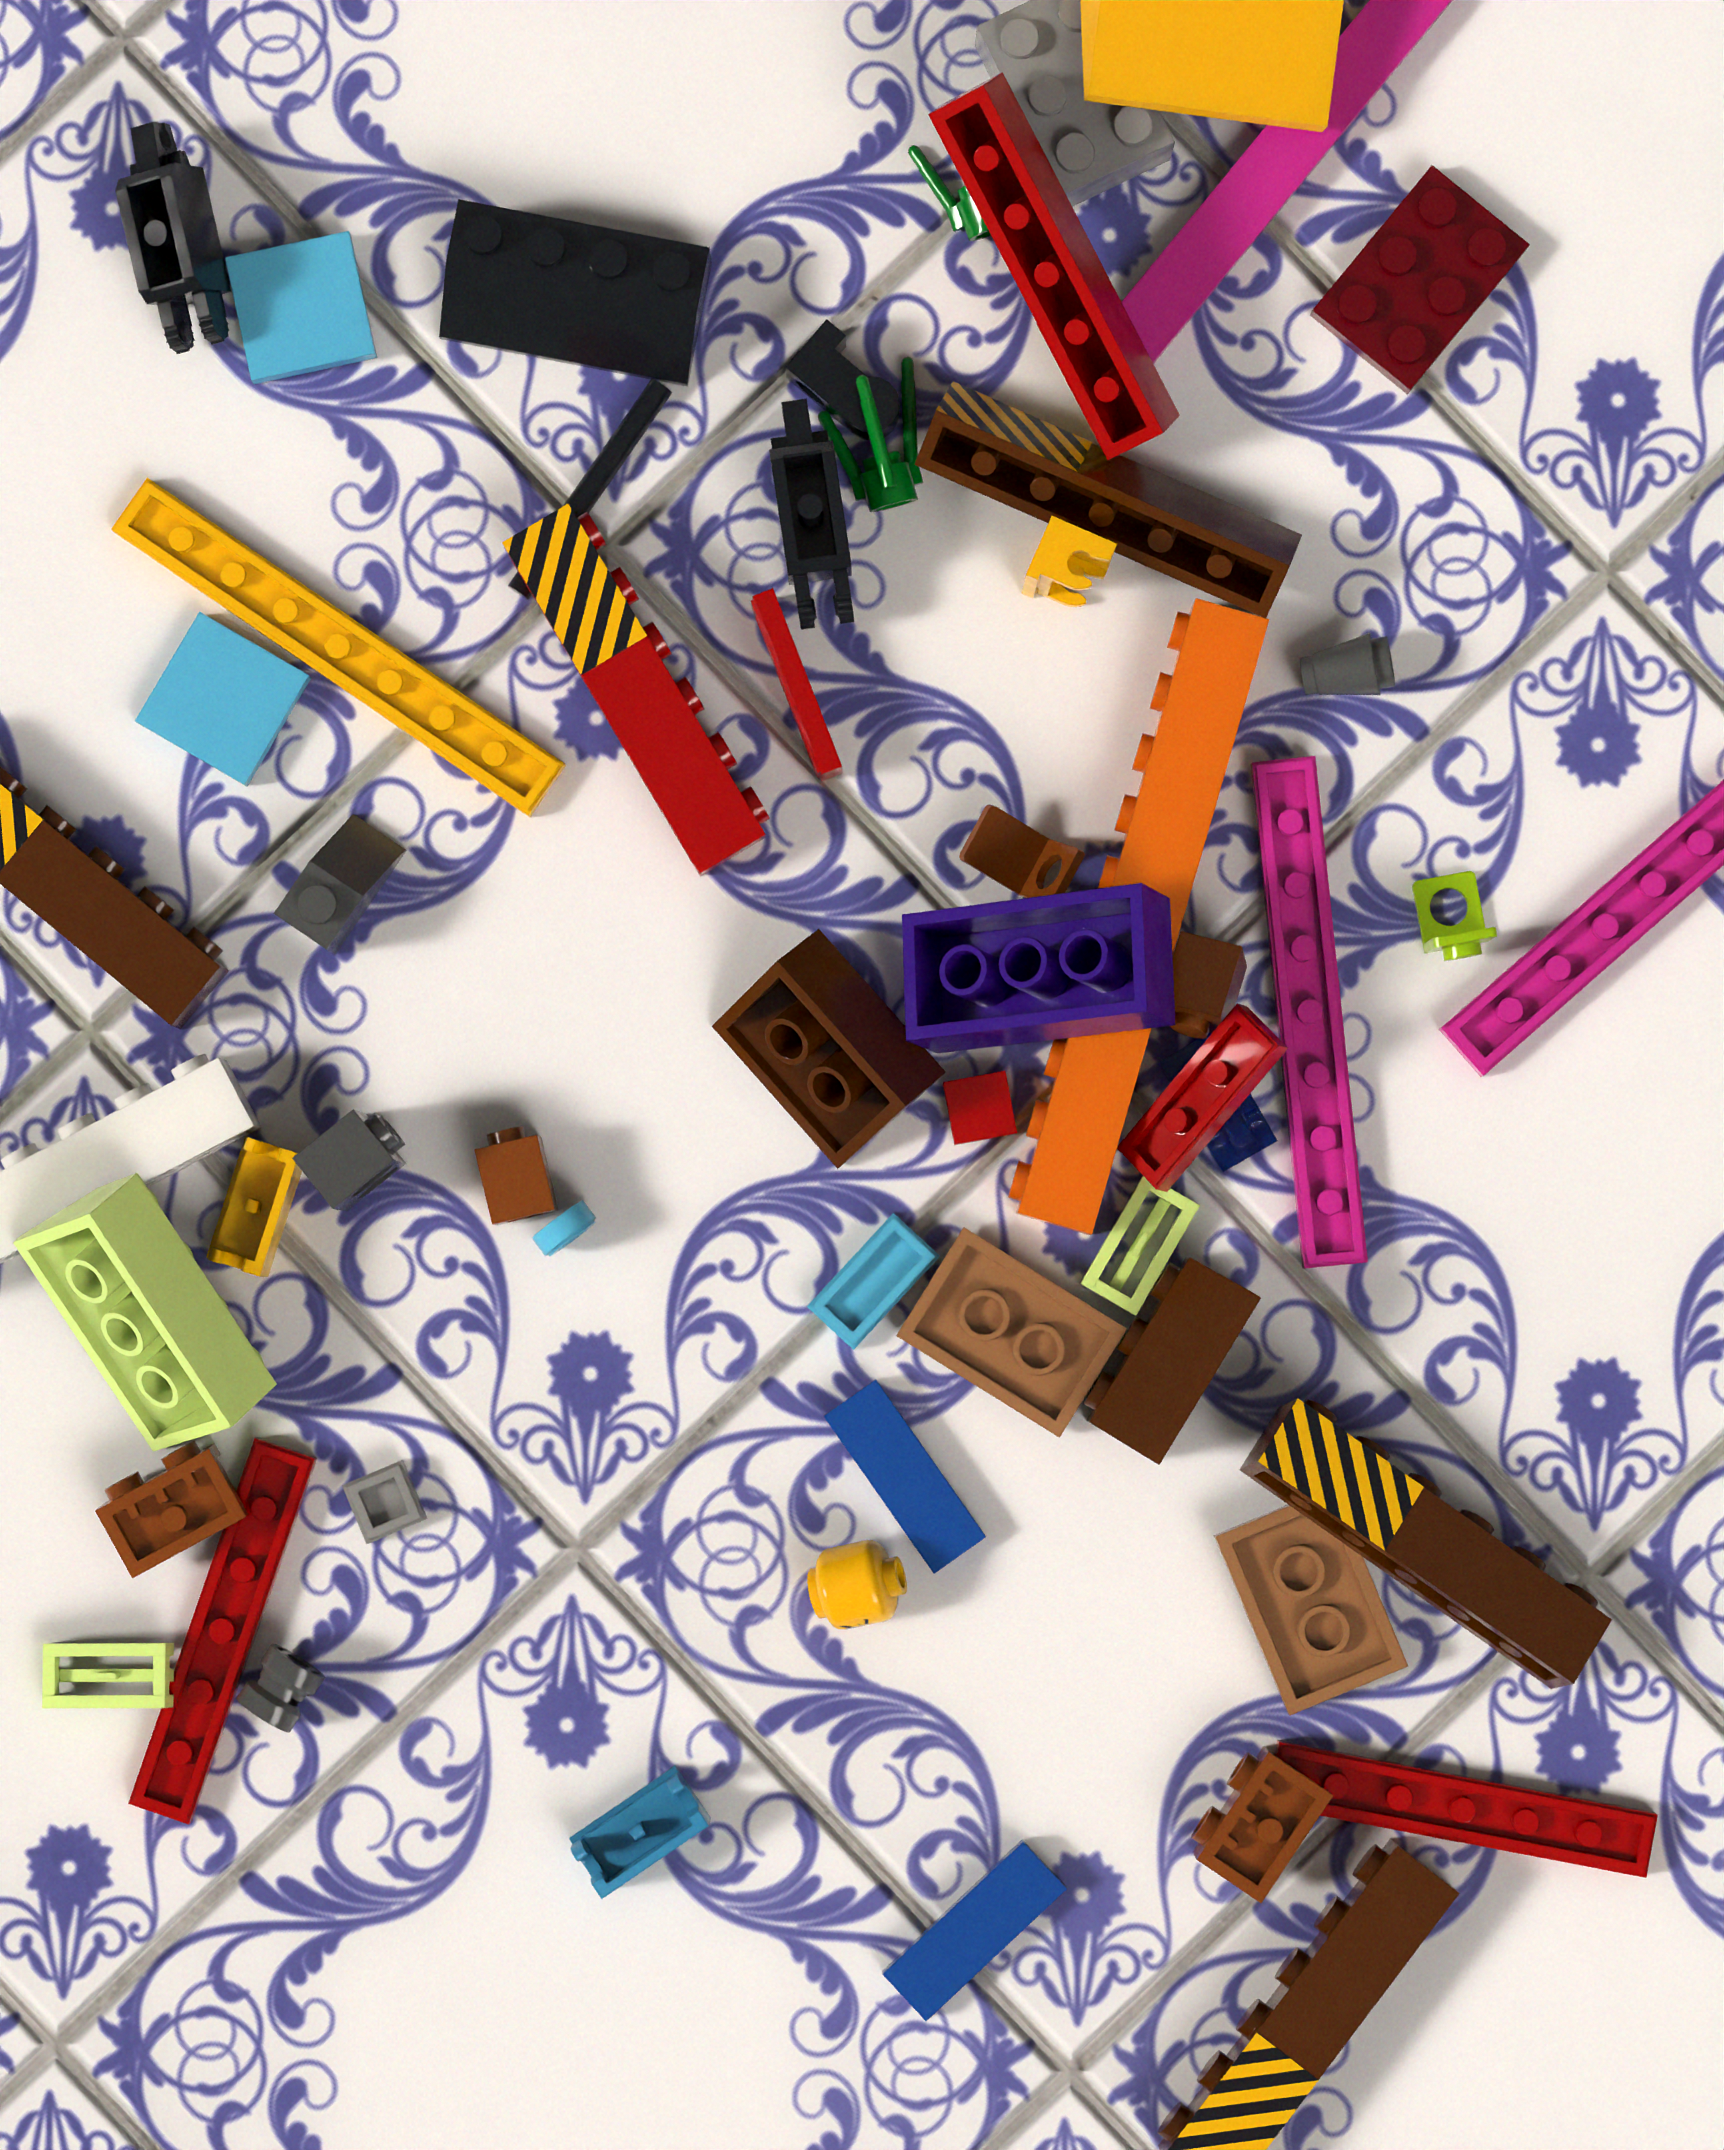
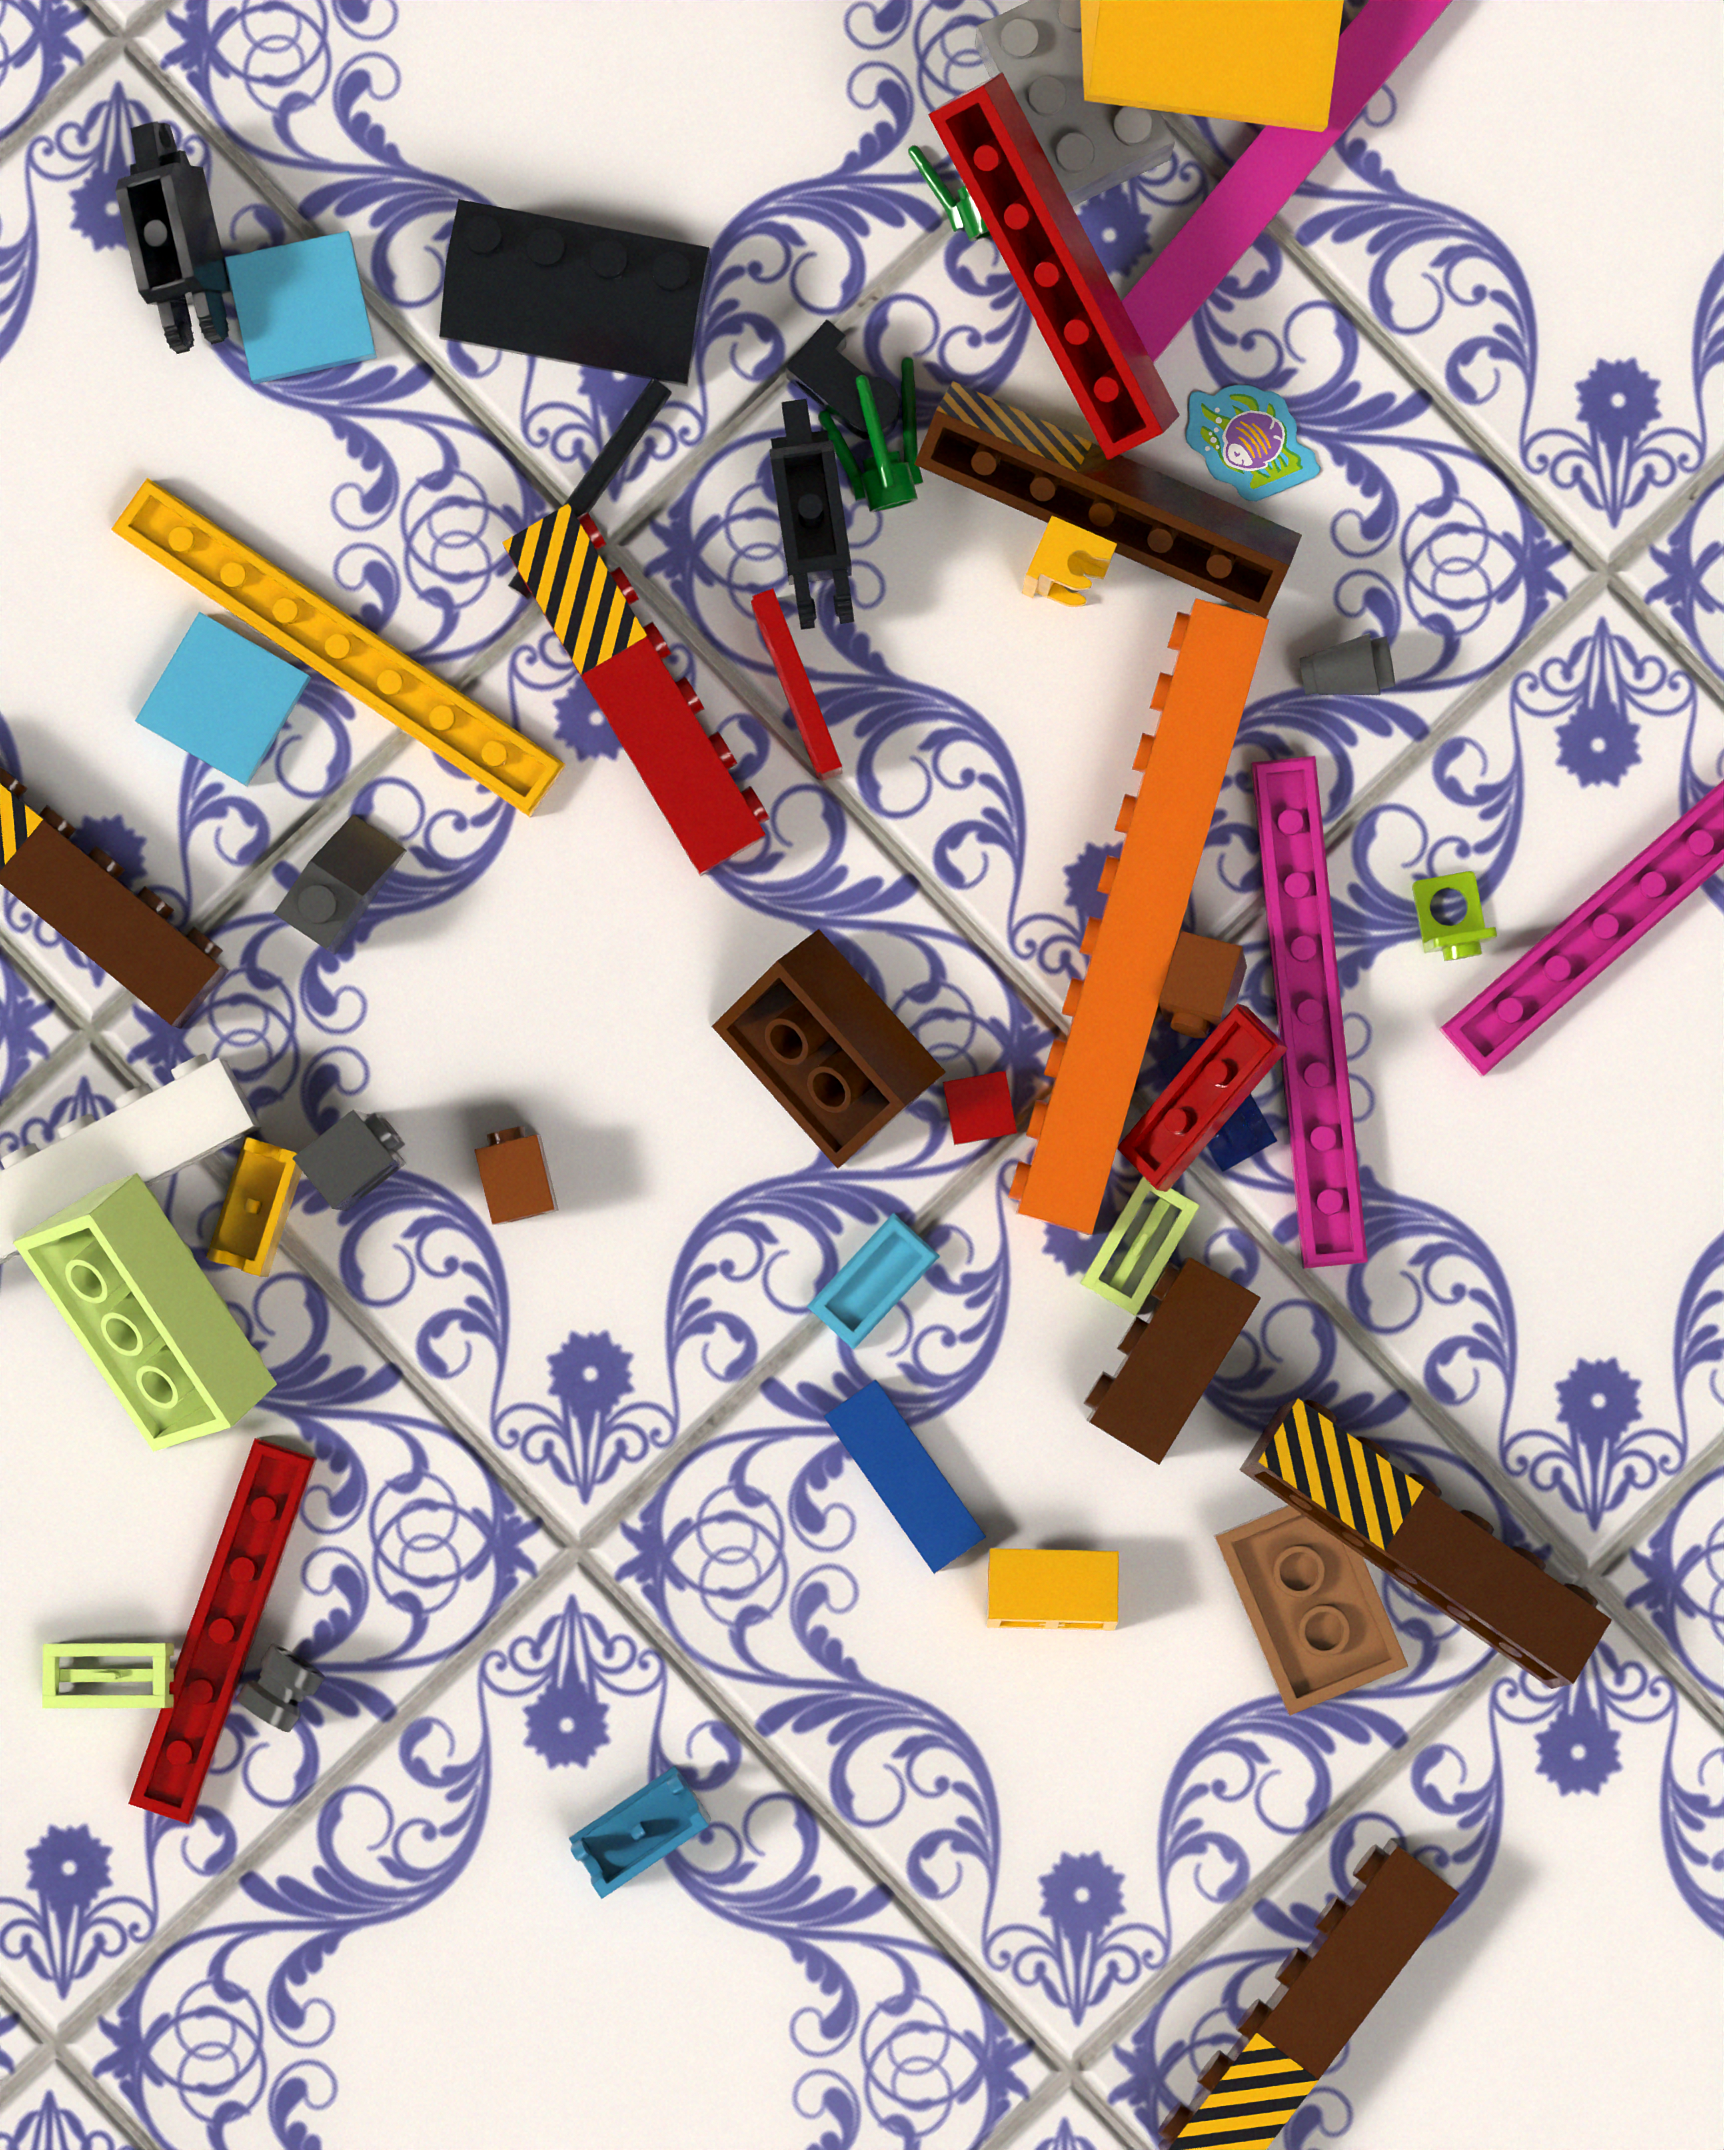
dark orange bracket [95,1441,248,1578] -> none
light grey tile [342,1460,428,1544] -> none
medium azure tile [532,1200,596,1257] -> none
yellow head [807,1540,907,1630] -> none
blue tile [882,1839,1067,2021] -> none
medium nougat plate [896,1227,1127,1438] -> none
dark purple brick [902,883,1175,1053] -> none
dark orange bracket [959,804,1085,898] -> none
dark orange bracket [1191,1746,1333,1903] -> none
red tile [1275,1740,1658,1878] -> none
dark red plate [1310,165,1530,395] -> none
none -> yellow hinge [987,1548,1119,1631]
none -> sticker [1186,385,1321,502]

